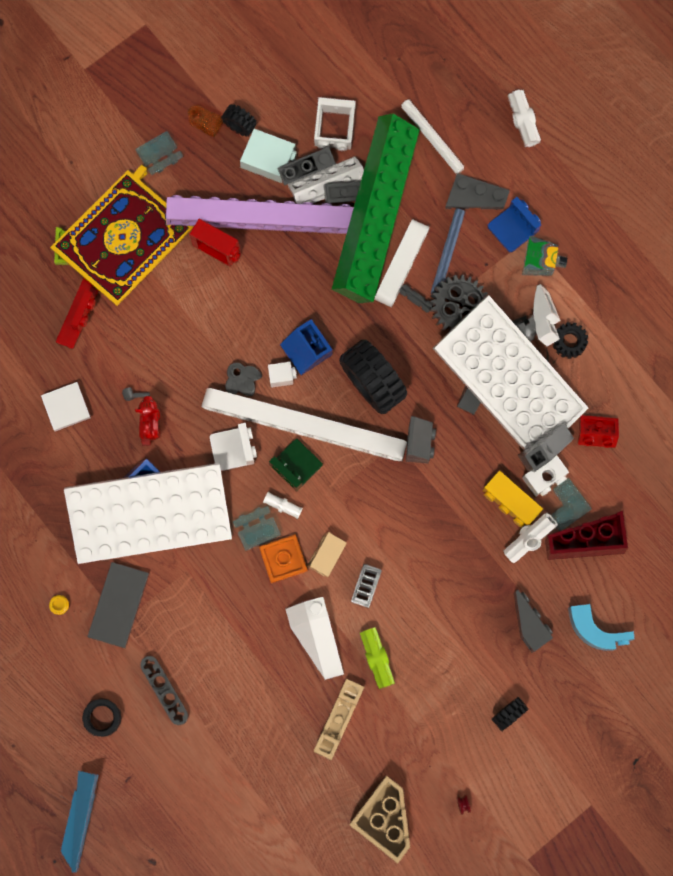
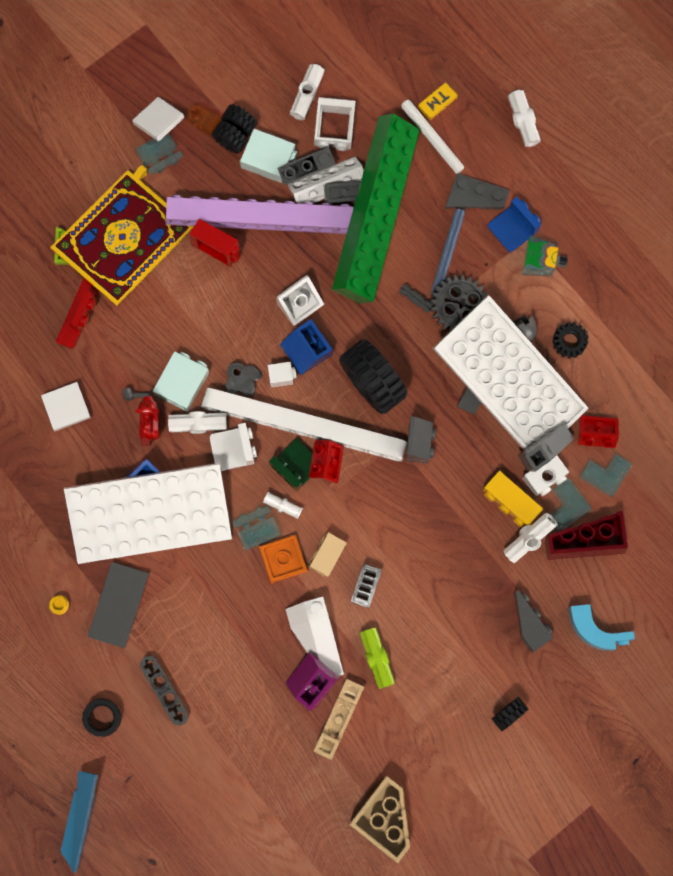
white beam [374,219,430,308] -> none
dark red bush [457,795,471,815] -> none
white slope [533,284,560,346] -> none
none -> white tile [132,97,184,142]
none -> light aqua brick [153,351,209,412]
none -> white piece [168,411,227,434]
none -> black tyre [211,121,247,154]
none -> white slope [276,275,324,326]
none -> magenta slope [286,653,340,711]
none -> white piece [290,64,325,120]
none -> red bracket [309,440,344,483]
none -> yellow tile [418,82,458,120]
none -> clear light blue plate [579,454,632,497]

